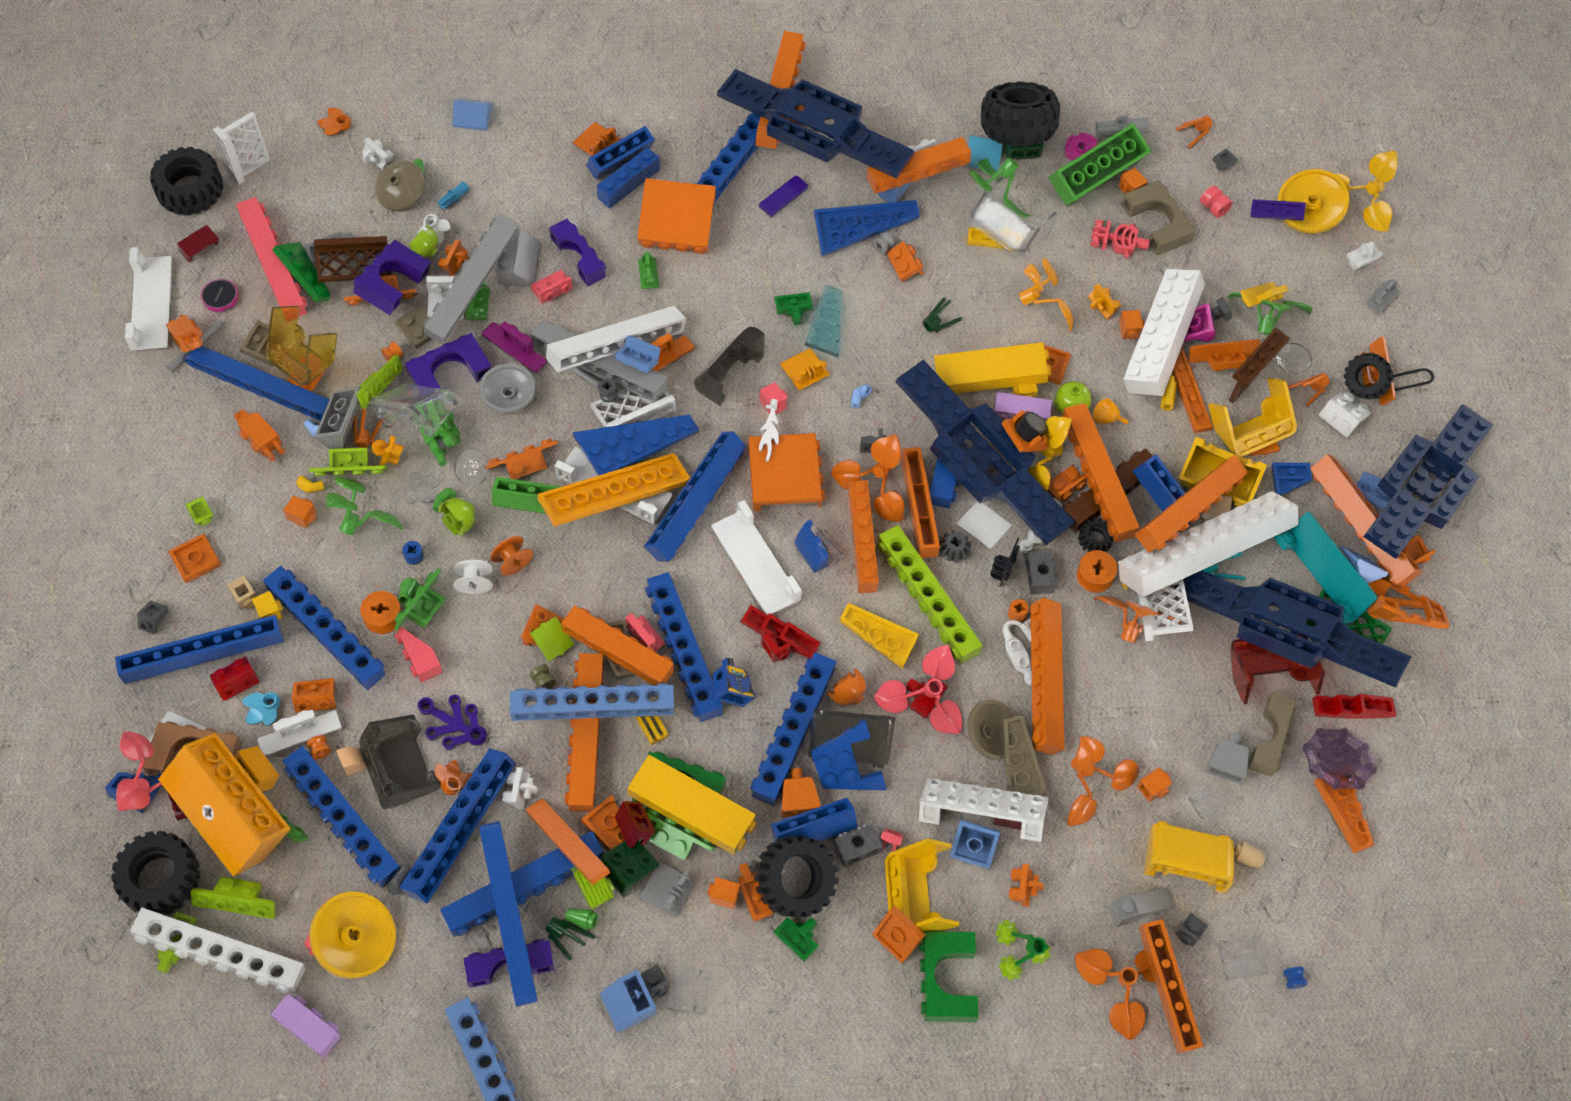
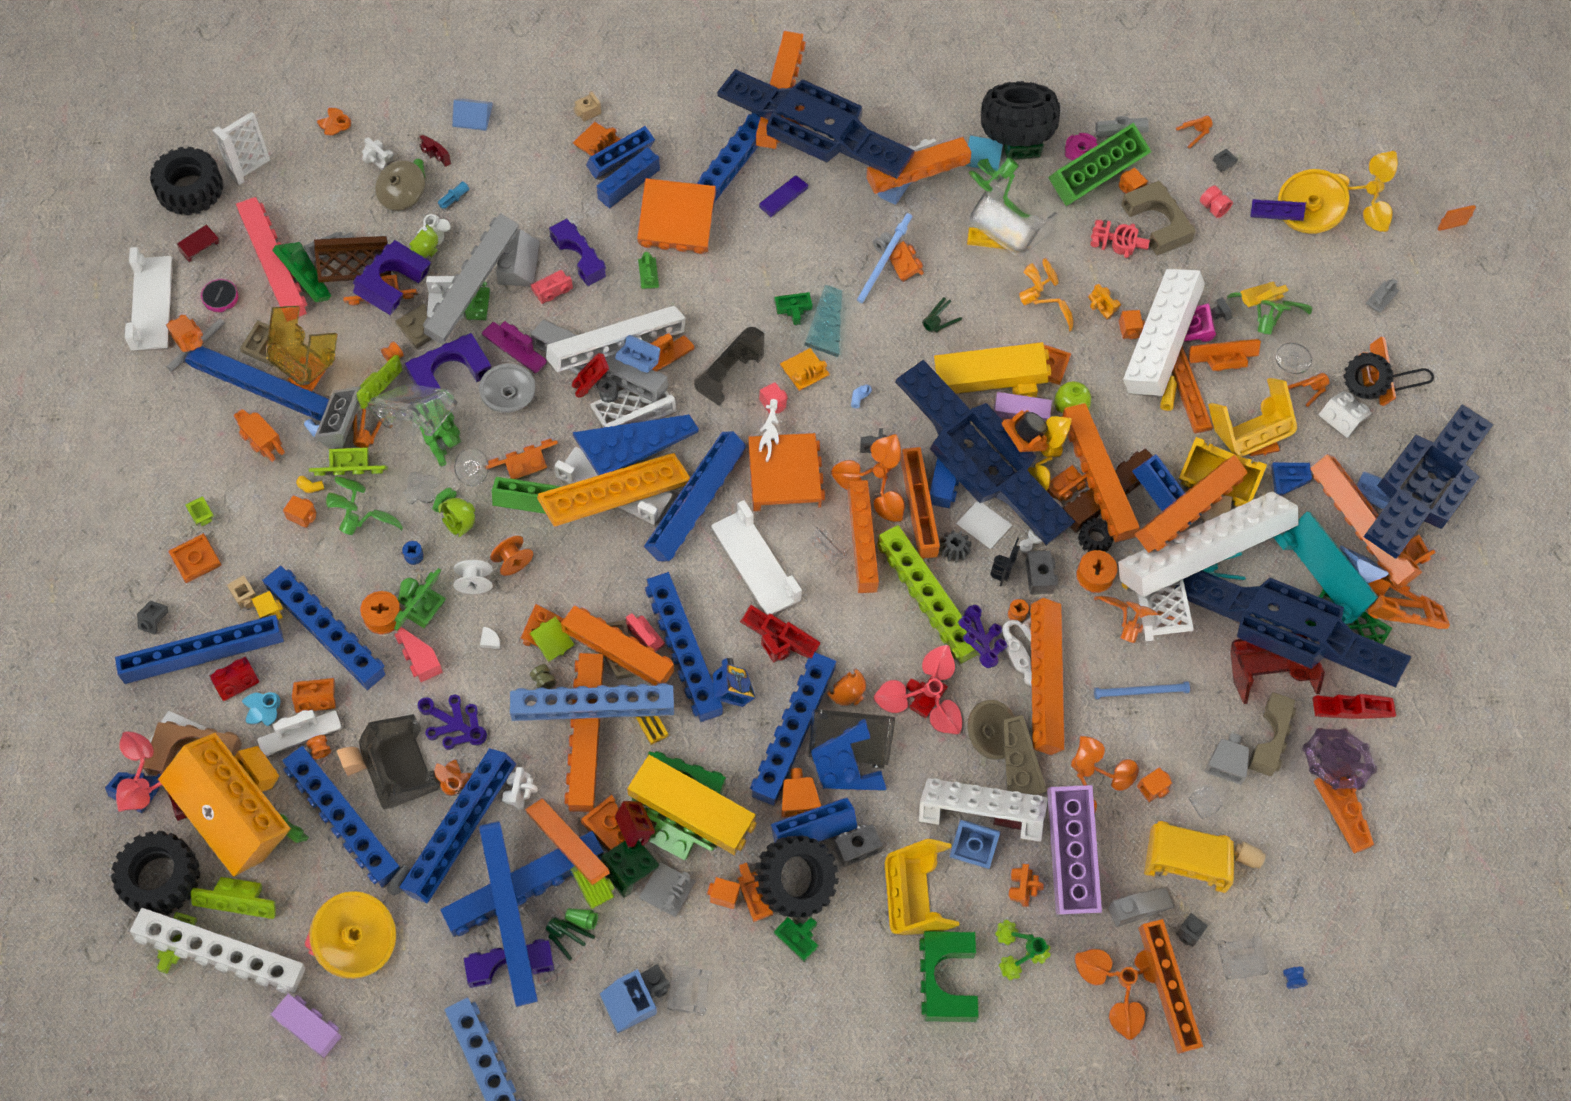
light orange hips [371,435,404,466] -> none
orange hips [438,240,470,276] -> none
blue slope [794,519,829,573] -> none
blue wing [814,200,920,256] -> none
yellow wing [840,603,919,669] -> none
orange tile [872,905,925,964] -> none
coral tile [880,827,905,852] -> none
light orange piece [1093,398,1129,425] -> none
reddish brown fence [1228,328,1290,403] -> none
white hips [1346,242,1383,271] -> none
none -> dark red slope [419,135,451,167]
none -> white tile [480,627,501,649]
none -> red hinge [572,353,609,398]
none -> tan brick [574,91,601,122]
none -> light blue bar [857,213,912,303]
none -> dark purple plant [958,604,1008,668]
none -> lavender brick [1047,785,1102,914]
none -> medium blue bar [1094,681,1190,699]
none -> orange piece [1438,205,1476,231]

